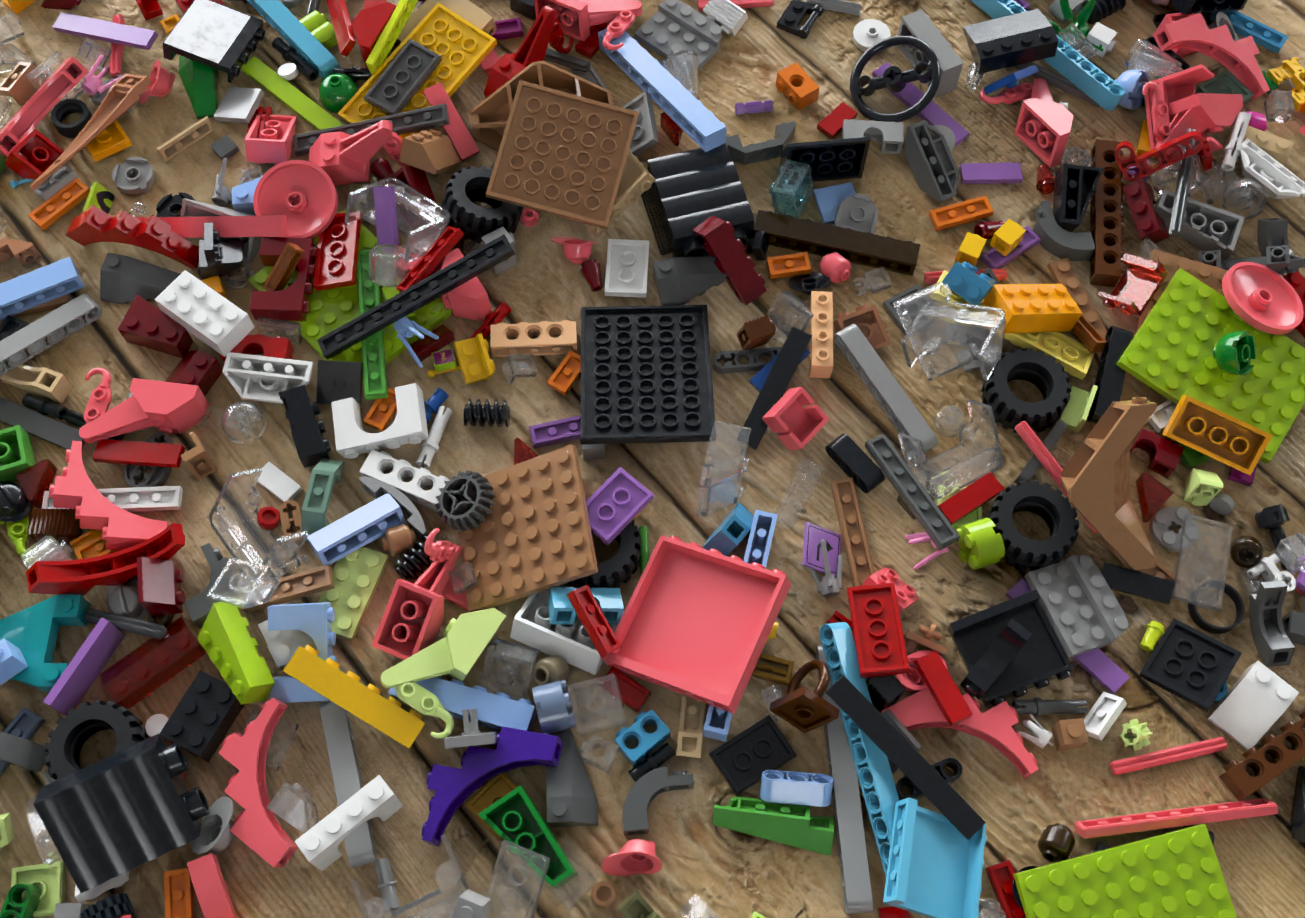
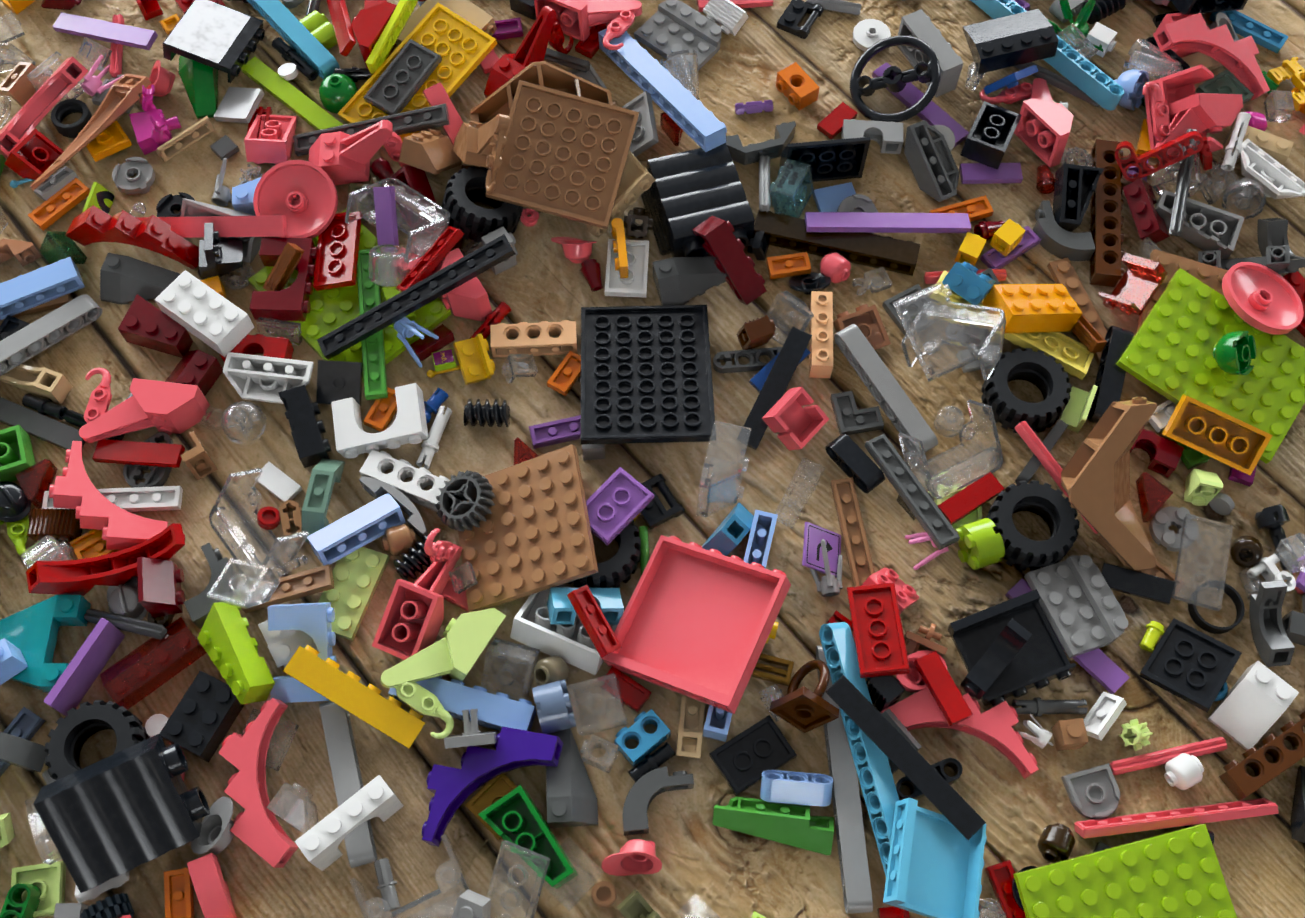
none -> clear green panel [40,231,87,264]
none -> dark pink torso [129,84,181,155]
none -> medium nougat slope [453,113,510,194]
none -> light orange plate [611,218,628,278]
none -> dark brown brick [624,207,653,238]
none -> black plate [640,474,685,530]
none -> light grey axle [759,155,771,212]
none -> medium lavender tile [805,212,971,233]
none -> dark grey plate [830,391,884,435]
none -> black brick [960,101,1021,170]
none -> light grey tile [1061,763,1120,819]
none -> white head [1164,753,1204,790]

